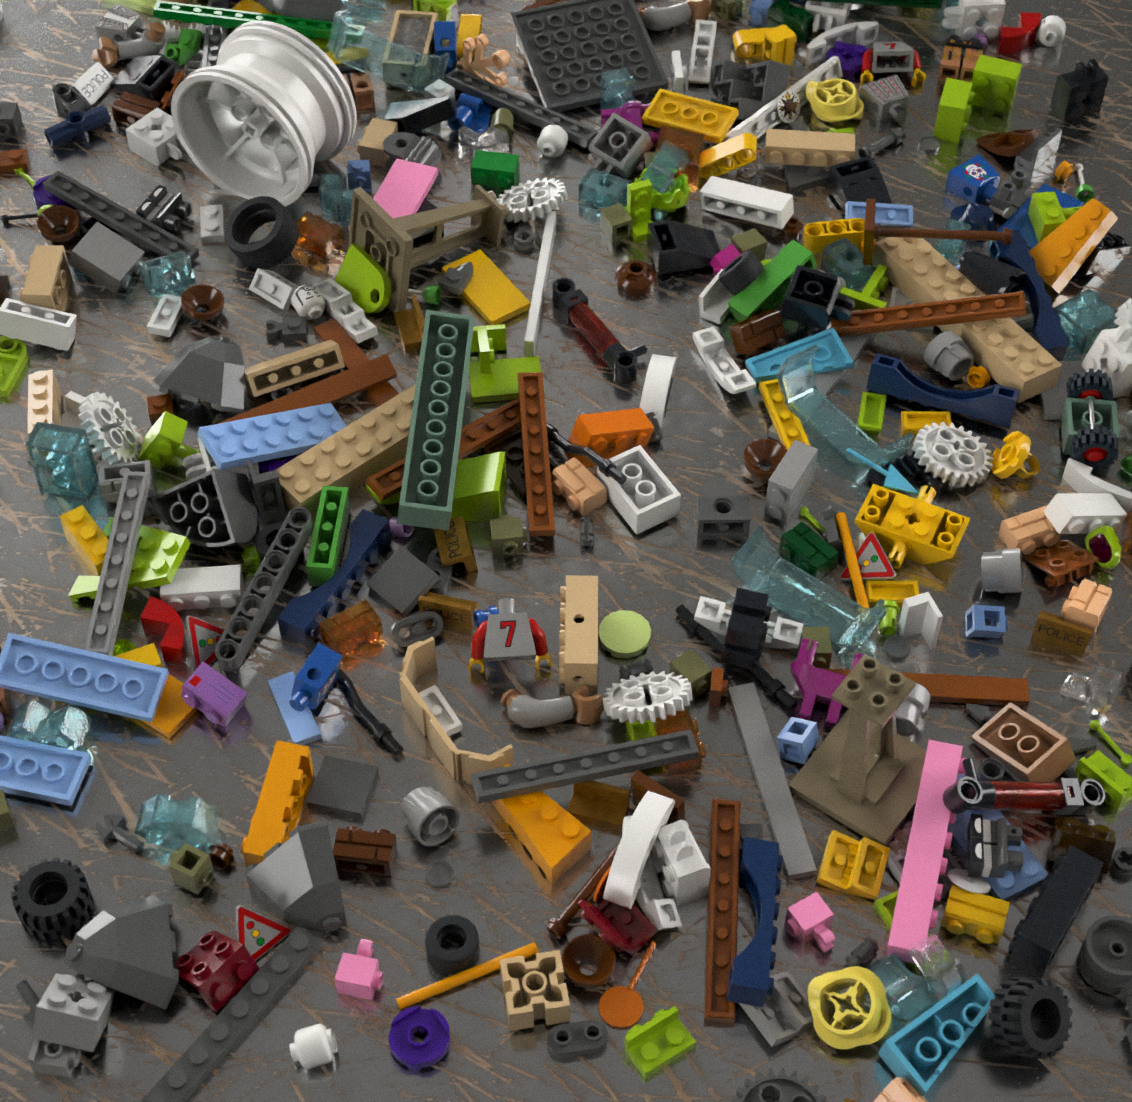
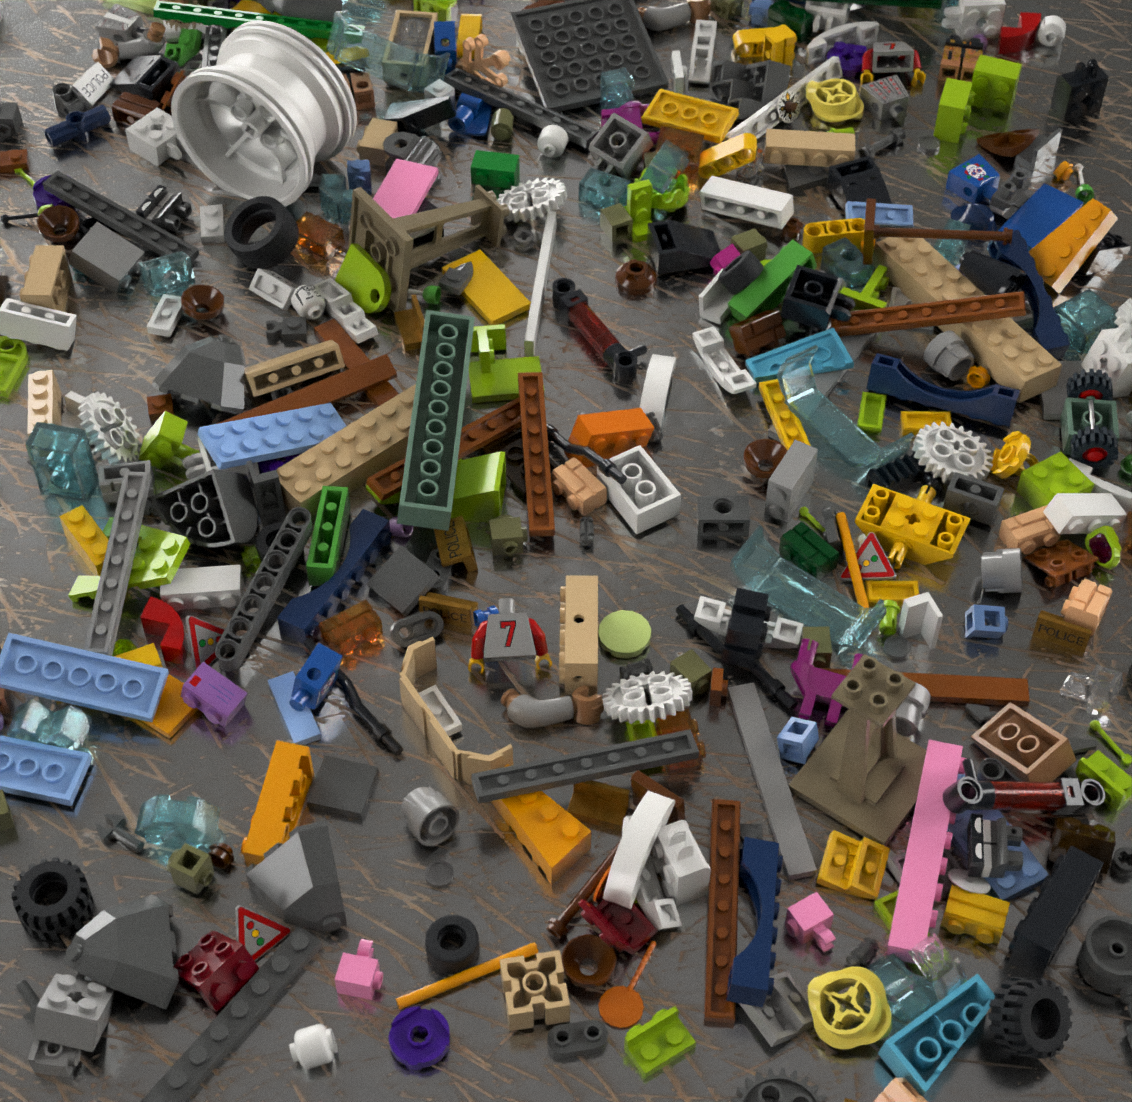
reddish brown brick [333,826,397,876] -> none
clear brick [458,126,509,161] -> none
medium azure piece [846,448,919,495] -> none
lime brick [1028,191,1081,243] -> none
none -> dark grey brick [943,472,1004,526]
none -> lime brick [1016,451,1094,509]

